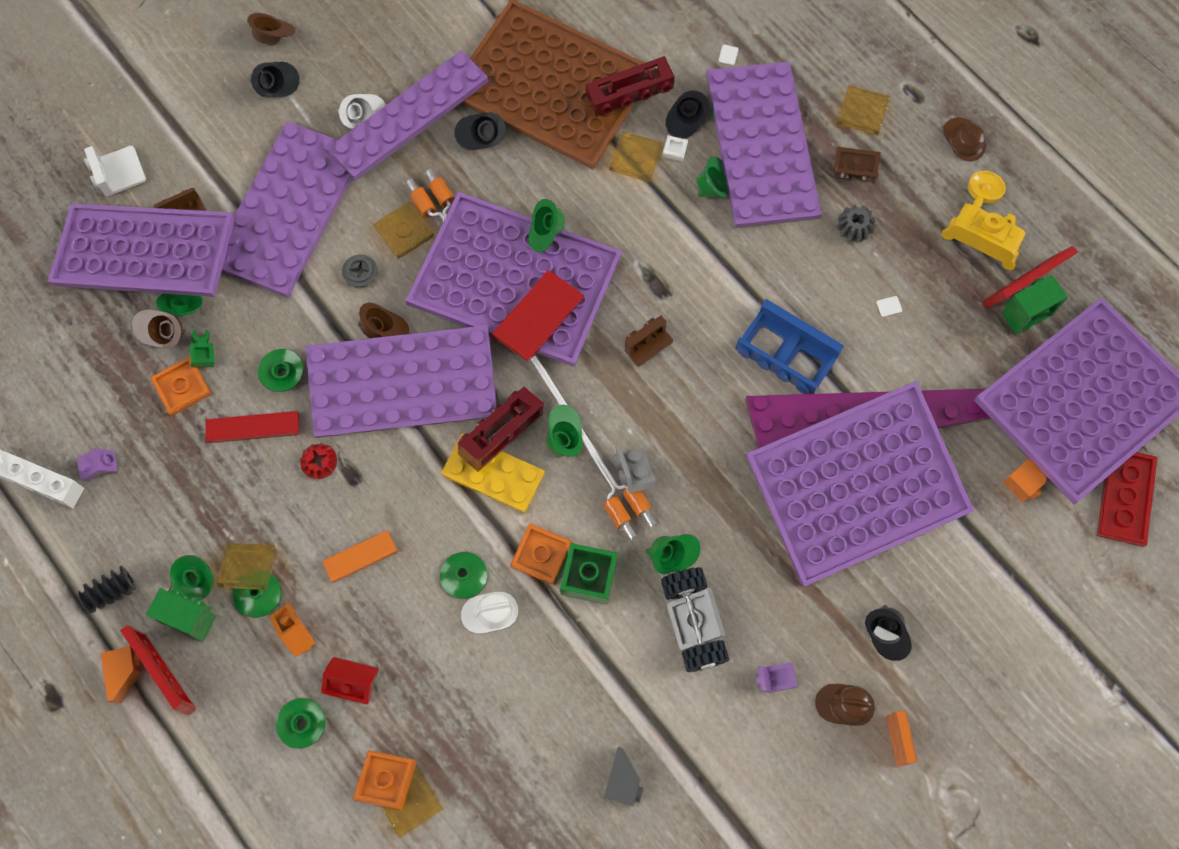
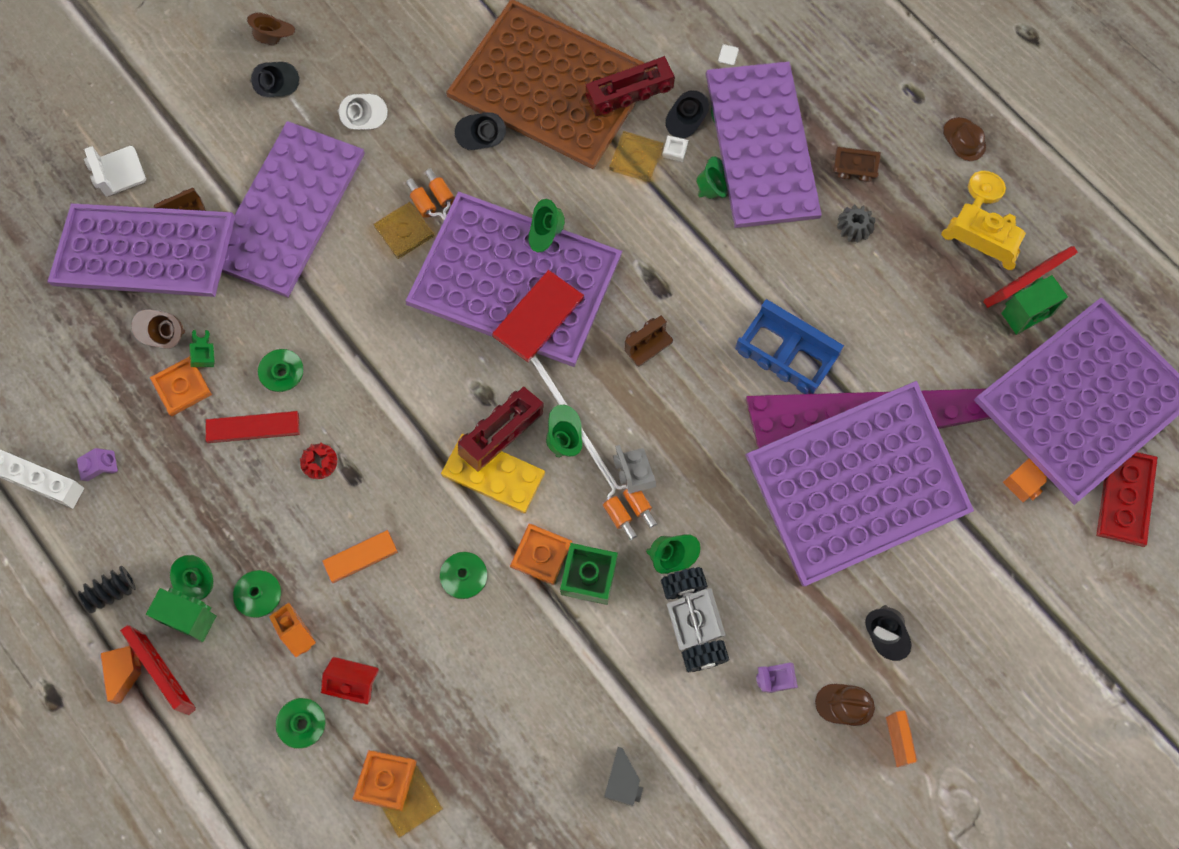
green dish [156,293,203,316] -> none
clear yellow tile [217,543,276,590] -> none
medium lavender plate [306,325,497,437] -> none
medium lavender plate [328,50,489,181] -> none
dark grey gear [342,254,378,288] -> none
reddish brown piece [358,302,409,338] -> none
white piece [461,592,518,634] -> none
clear yellow tile [837,85,890,135] -> none
white sticker [876,296,902,317] -> none

